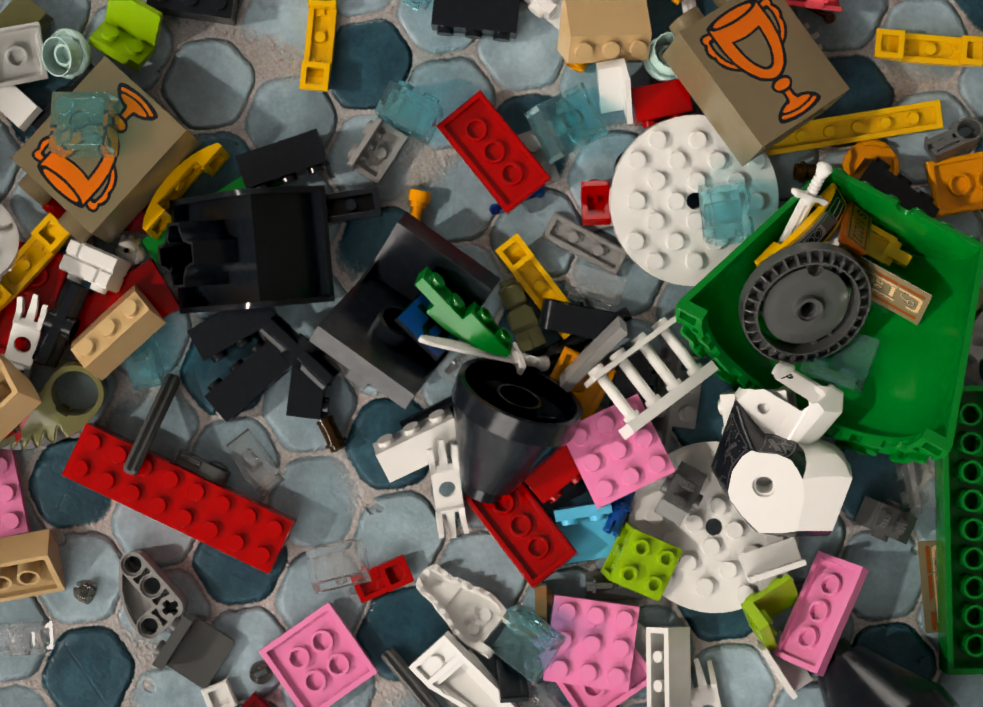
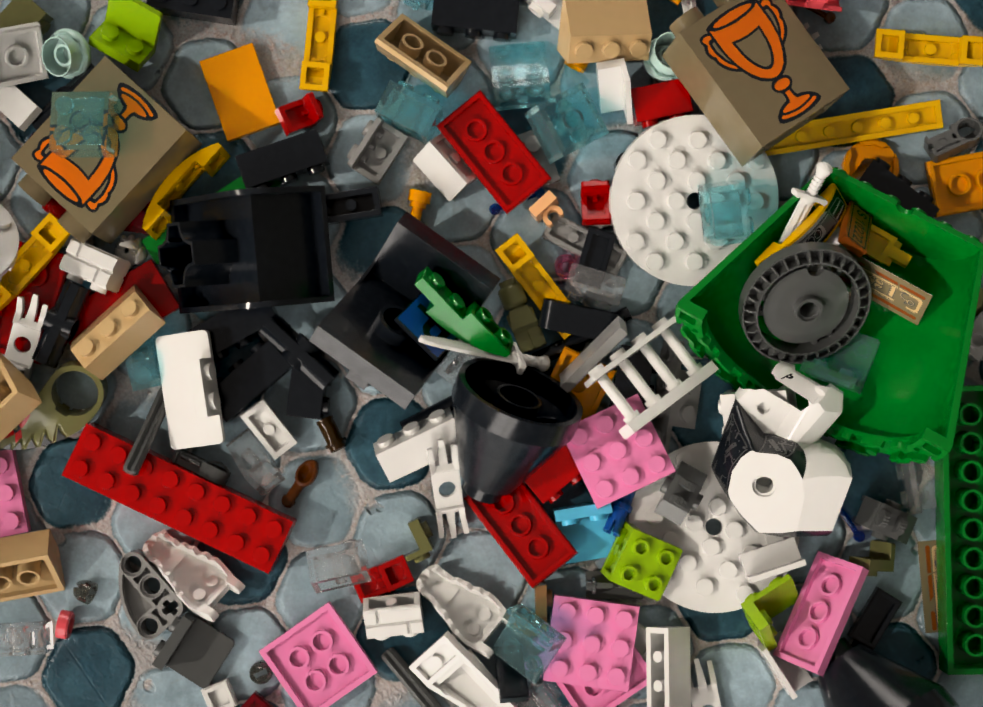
dark brown pin [793,161,816,183] -> none
none -> coral tile [55,610,75,640]
none -> white animal [142,529,245,622]
none -> white bracket [155,330,225,450]
none -> light orange tile [199,43,280,142]
none -> white plate [240,398,298,460]
none -> red bracket [275,92,324,137]
none -> reddish brown piece [281,459,319,508]
none -> white brick [363,591,424,641]
none -> tan slope [375,13,472,98]
none -> olive bracket [405,517,434,564]
none -> white panel [413,133,477,201]
none -> clear light blue bracket [488,41,551,111]
none -> light nougat tile [528,190,564,228]
none -> clear pink hinge [554,254,577,279]
none -> black tile [573,227,616,290]
none -> clear blue hinge [840,507,865,542]
none -> black tile [847,586,903,650]
none -> olive bracket [849,540,896,576]

